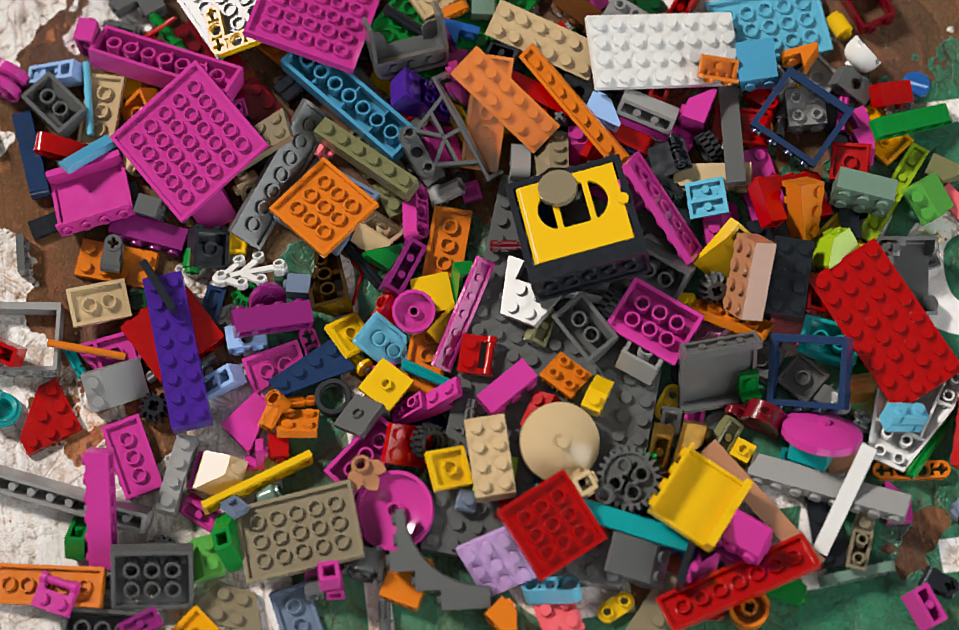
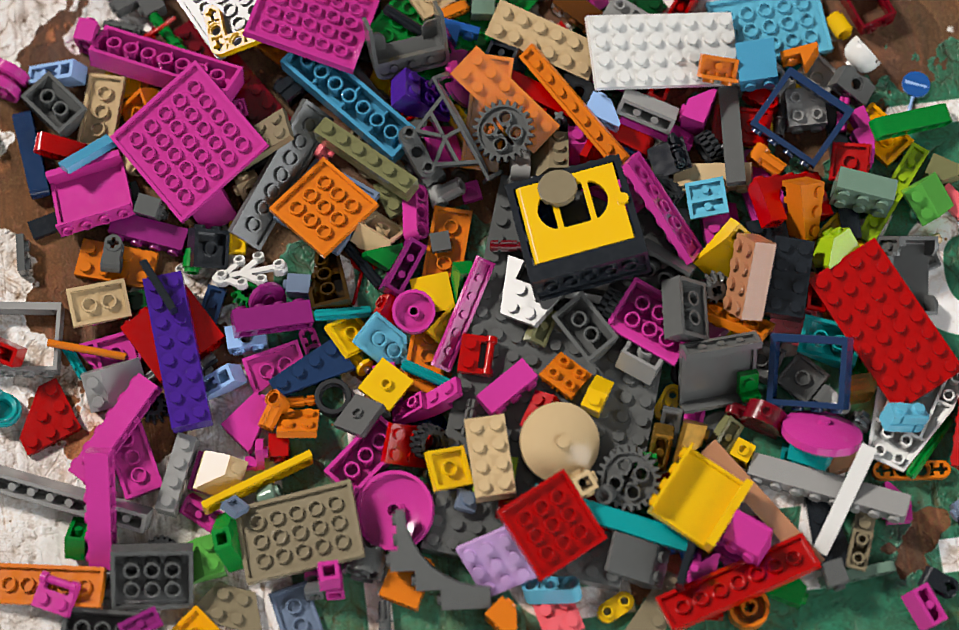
medium azure bar [82,61,95,136] -> none
nougat plate [348,455,386,492] -> none
red brick [868,80,914,111] -> none
none -> dark pink brick [68,373,163,481]
none -> teal axle [314,306,372,321]
none -> dark grey tile [429,230,452,254]
none -> dark grey gear [472,100,535,163]
none -> dark grey slope [661,275,709,342]
none -> orange piece [746,142,787,176]
none -> dark grey brick [820,558,850,592]

